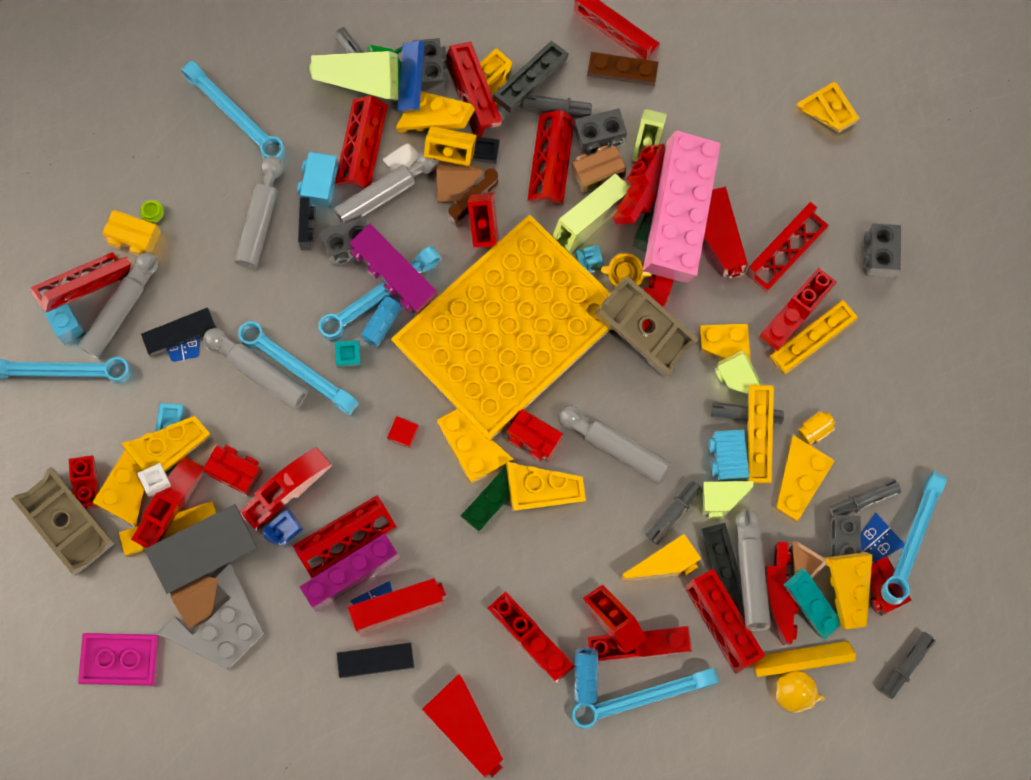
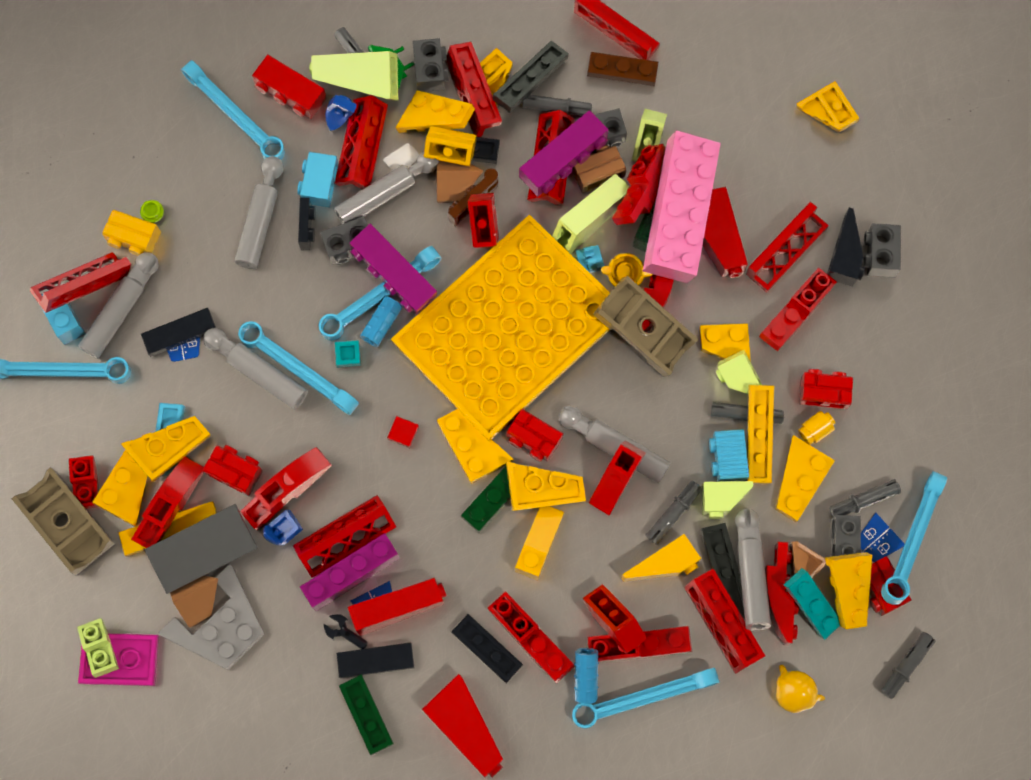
white tile [137,463,171,497] -> none
blue tile [397,40,425,113] -> none
yellow tile [751,641,856,677] -> none
yellow tile [769,300,858,375] -> none
none -> yellowish green slope [77,618,119,678]
none -> red brick [252,54,327,119]
none -> black bar [324,614,368,649]
none -> blue plate [325,95,357,131]
none -> dark green plate [339,674,394,756]
none -> black tile [451,614,523,684]
none -> yellow slope [515,506,564,581]
none -> magenta brick [519,110,609,197]
none -> red slope [589,440,646,516]
none -> red brick [799,369,853,410]
none -> black slope [827,207,865,287]

